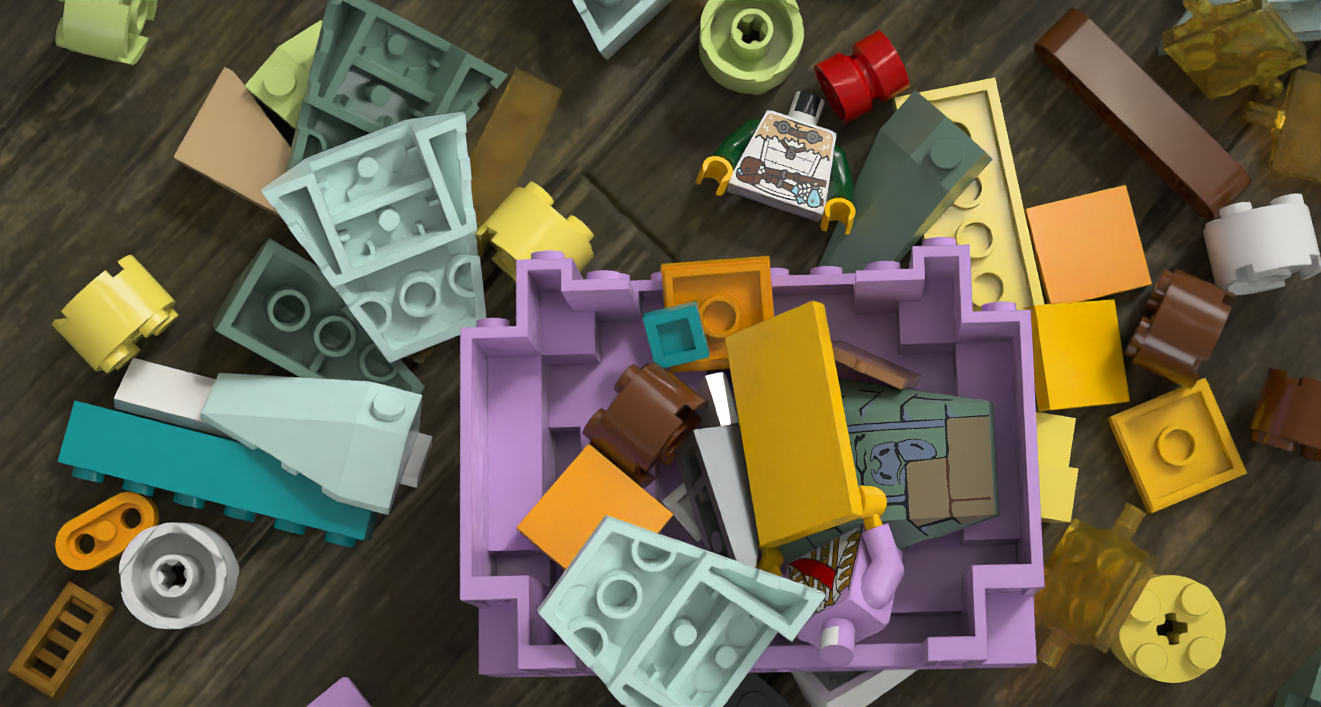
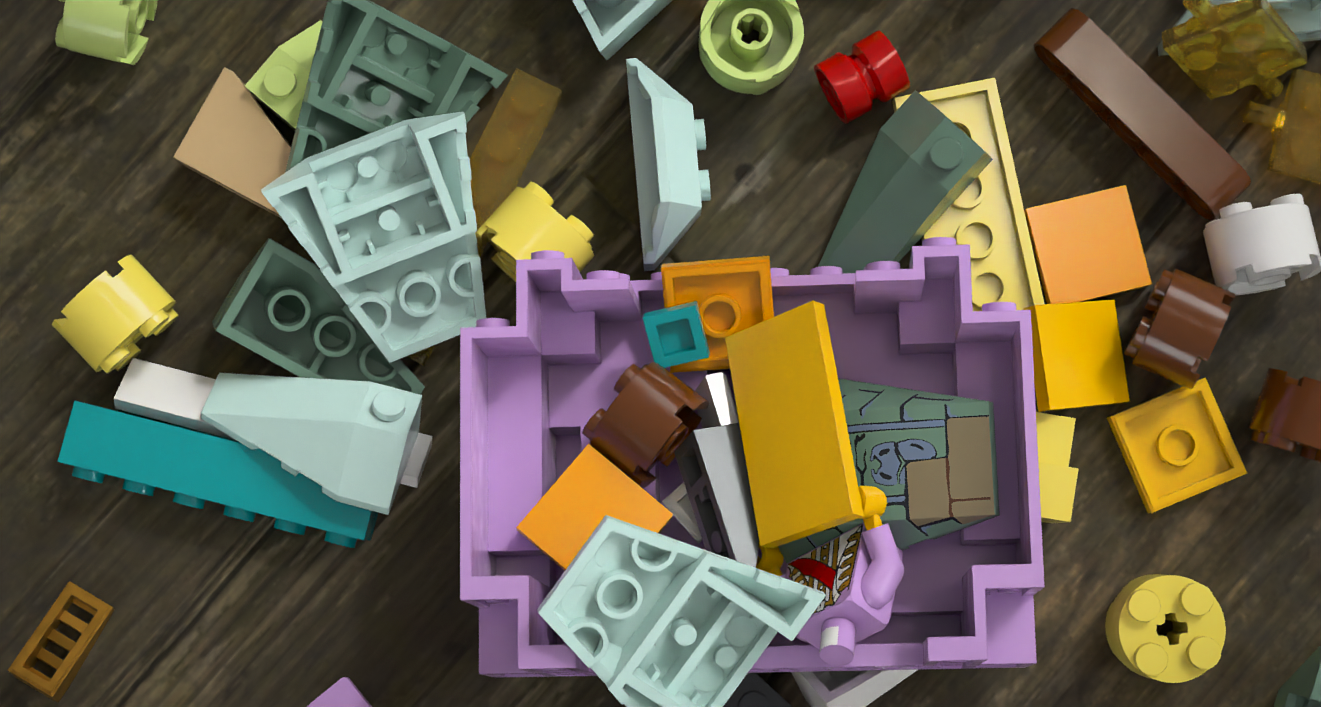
light orange plate [55,492,159,570] -> none
white brick [119,522,239,629] -> none
torso [695,91,856,235] -> none
medium nougat piece [831,340,922,390] -> none
clear yellow plate [1033,503,1160,669] -> none
none -> light aqua wedge [626,58,711,271]

